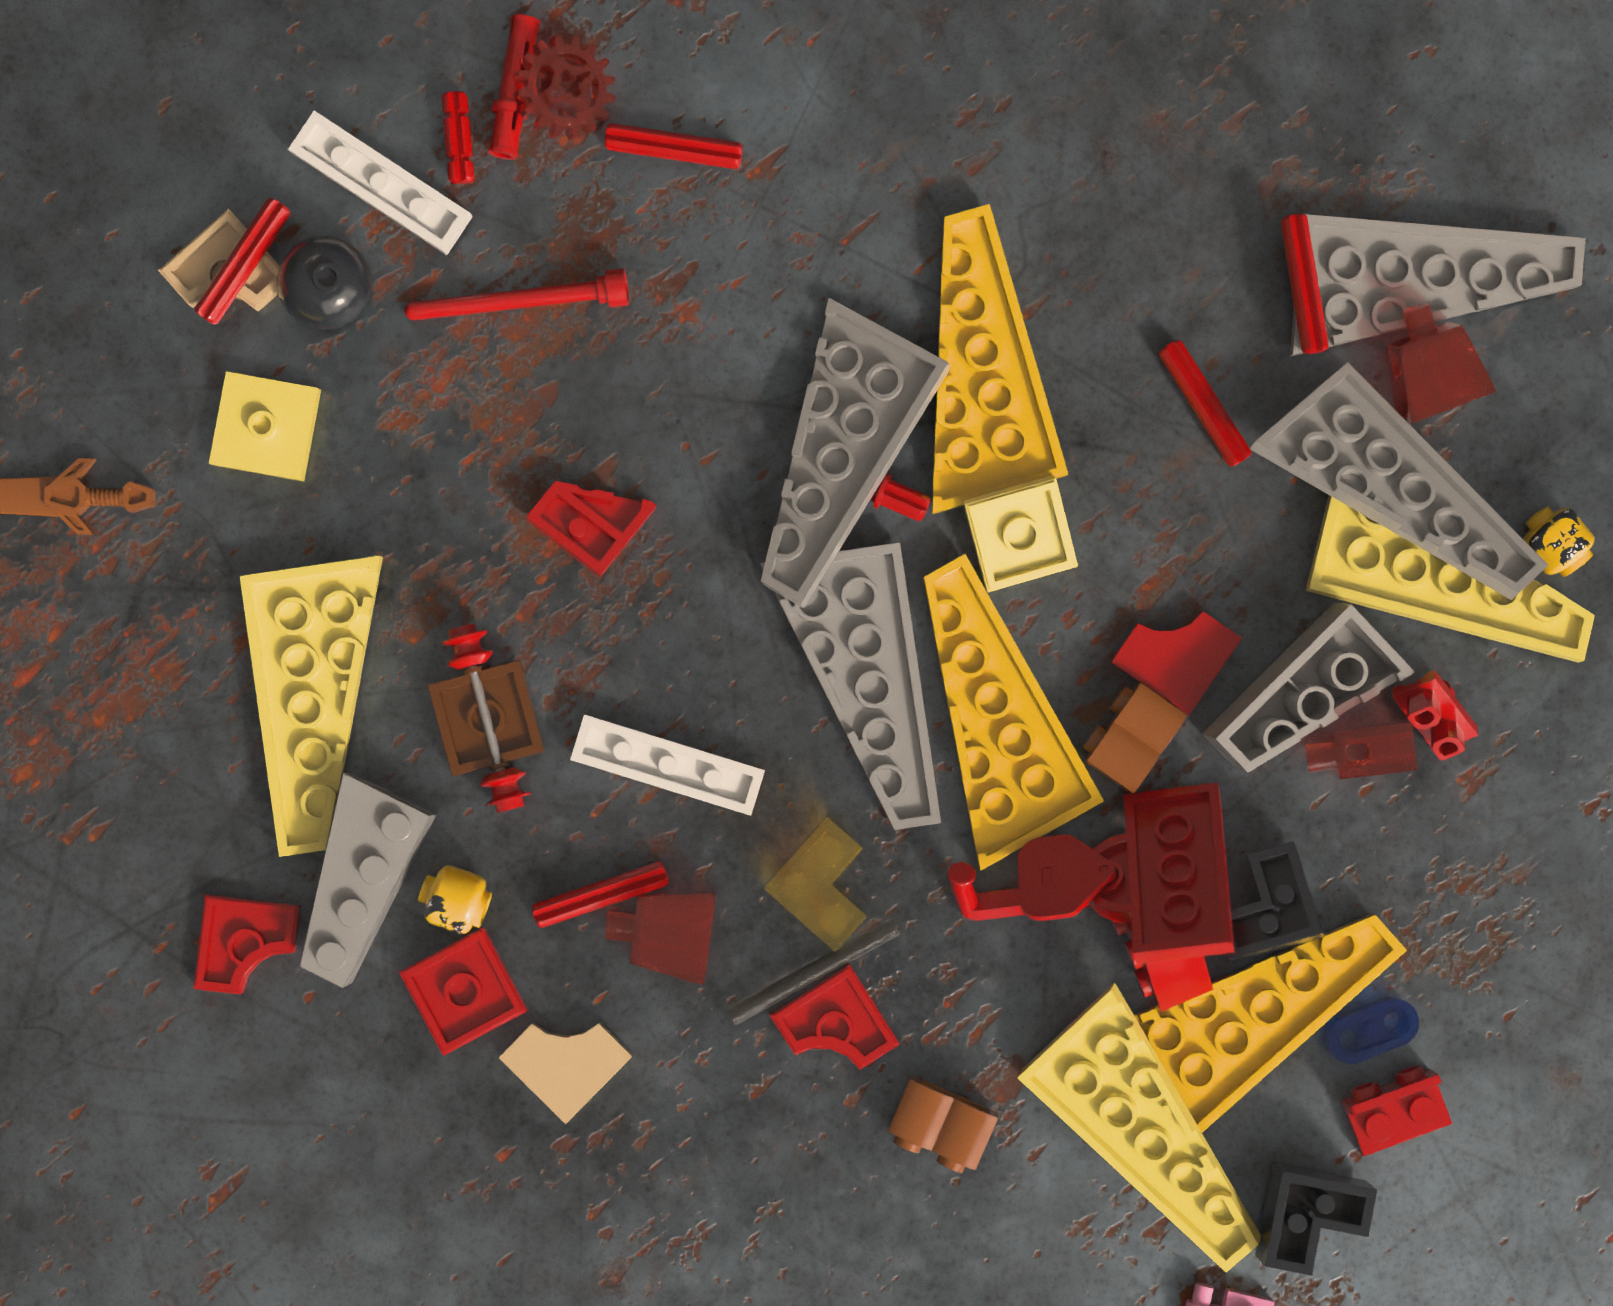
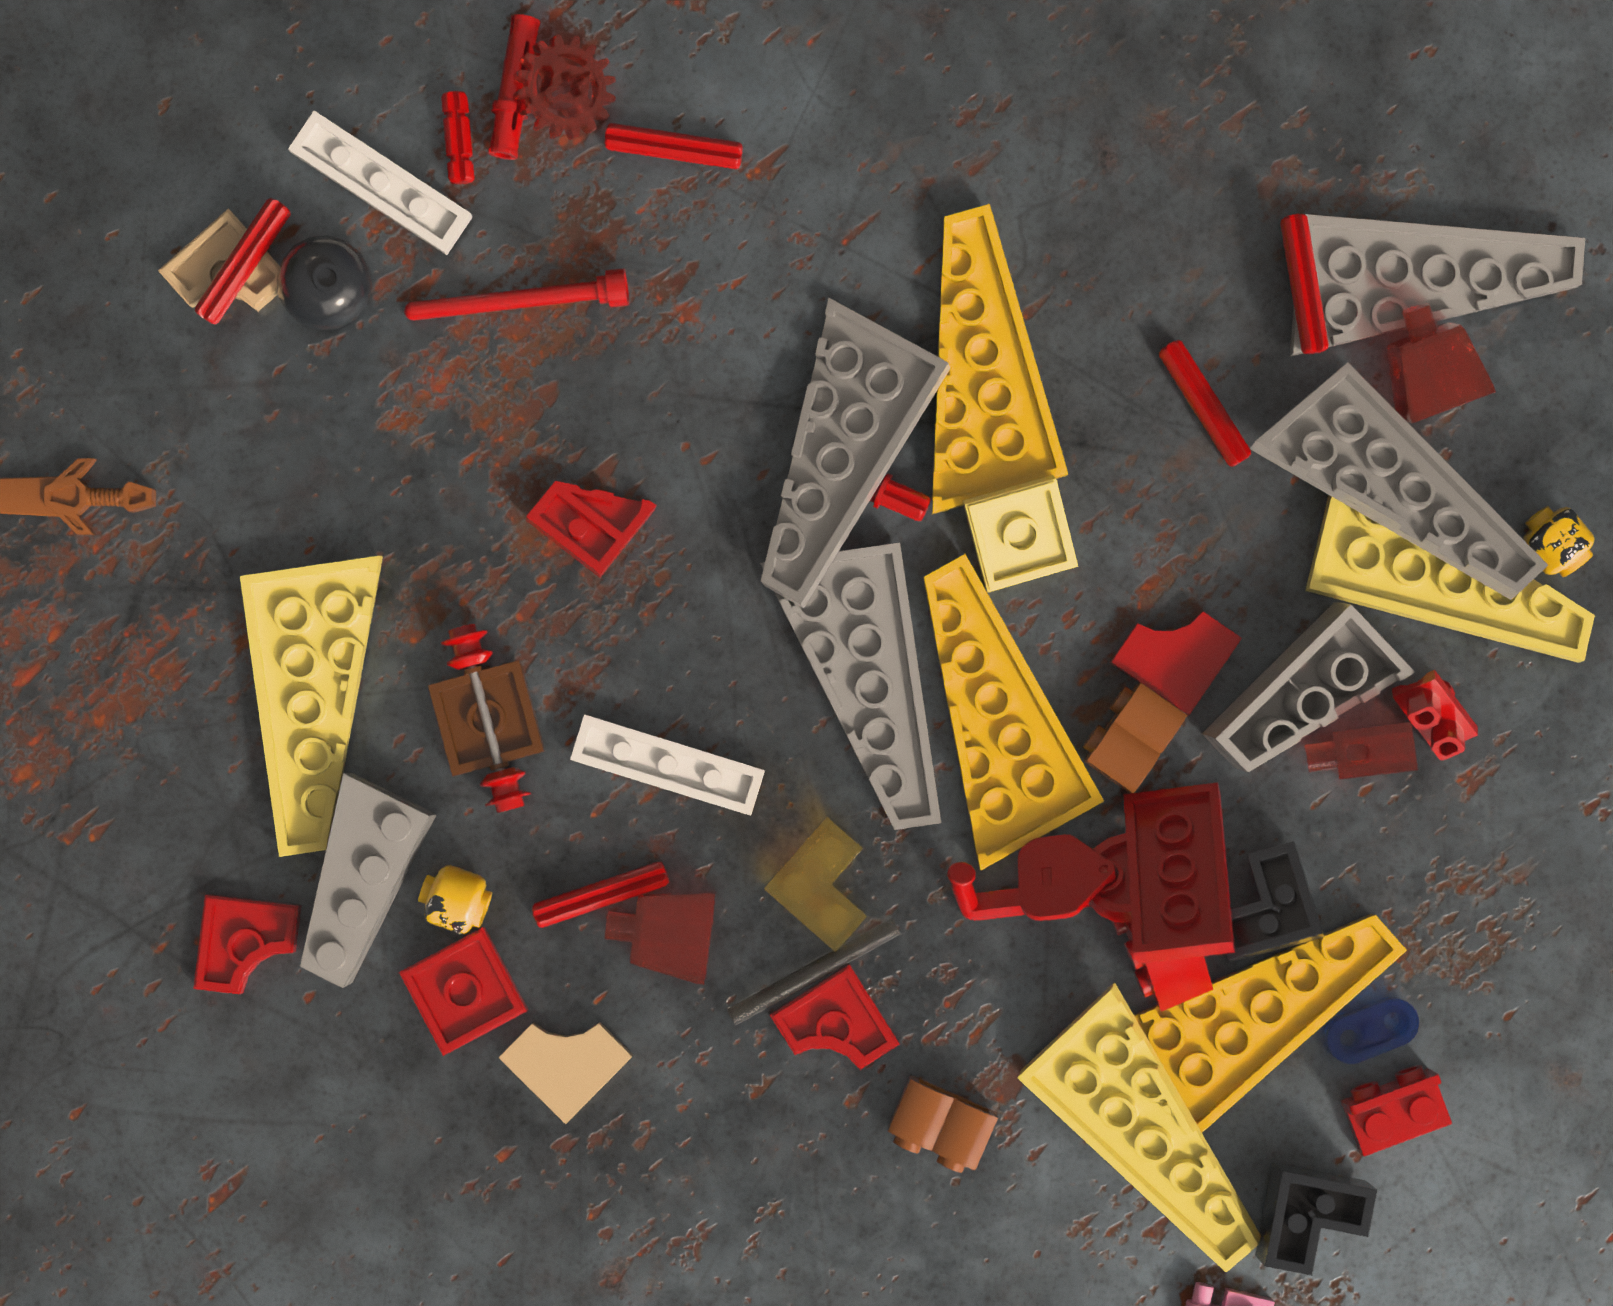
light yellow plate [209,372,321,482] -> none

